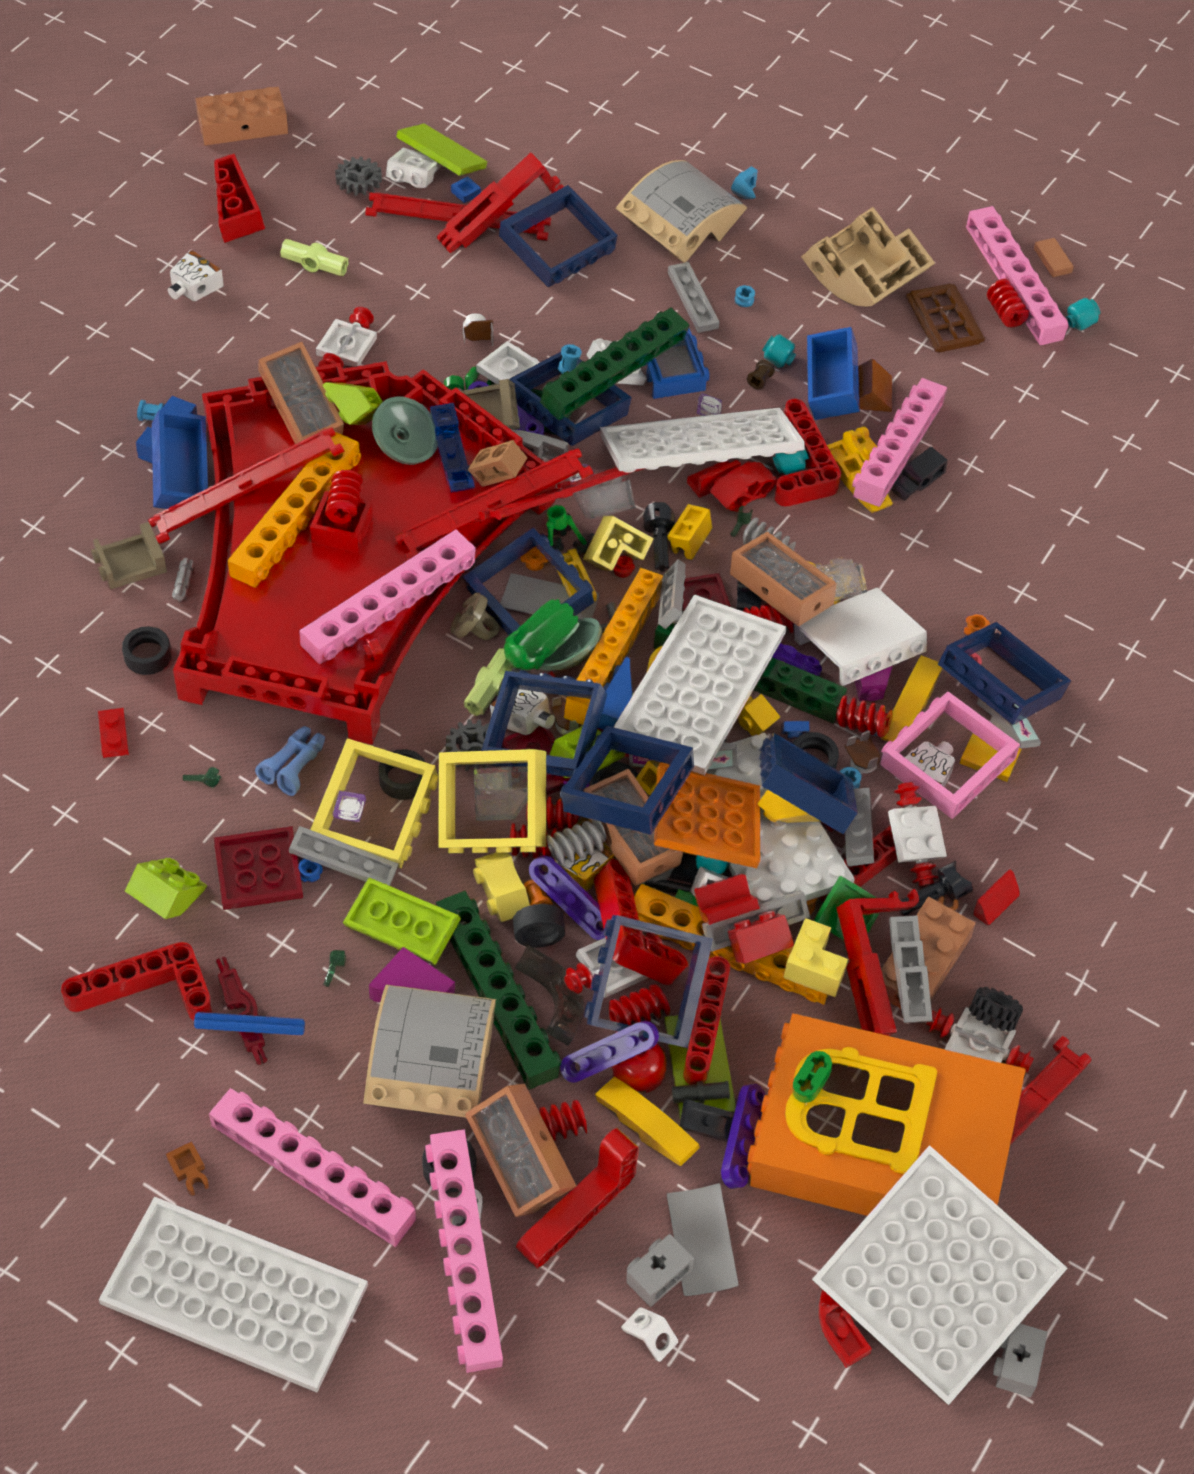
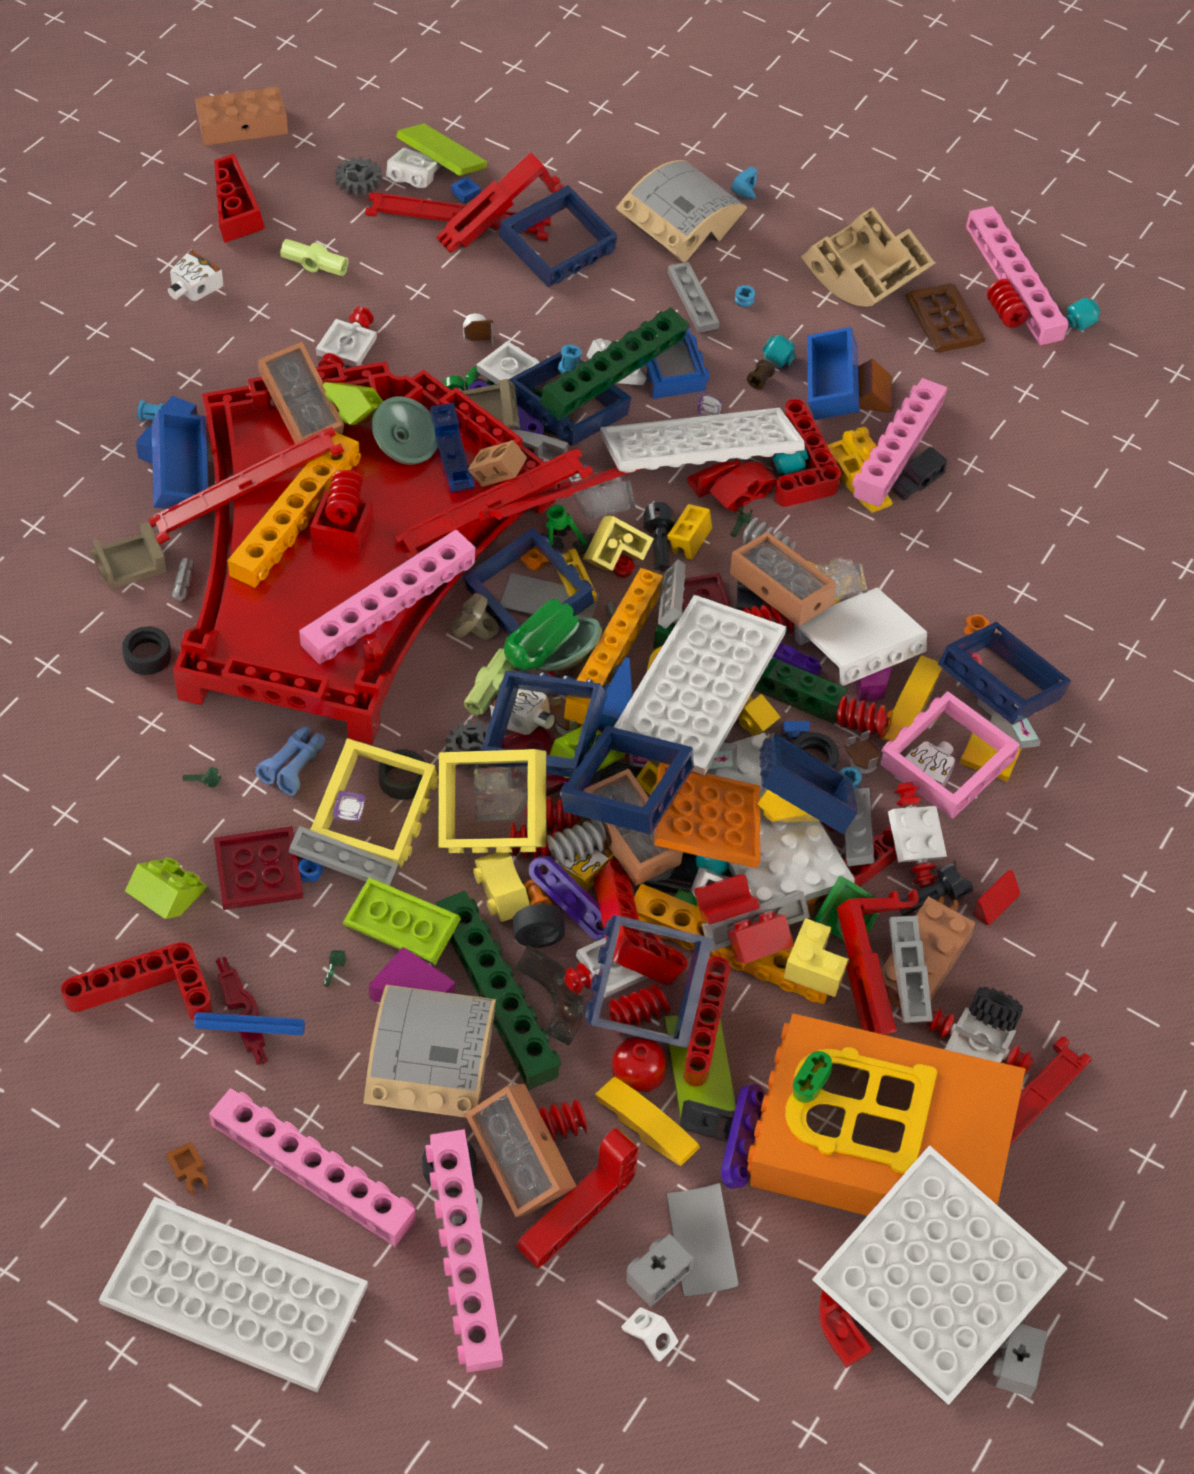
red plate [98,708,129,758] -> none
plate [560,1021,659,1083] -> none
pearl dark grey pin [672,1081,730,1104] -> none
nougat tile [1034,238,1074,277] -> none

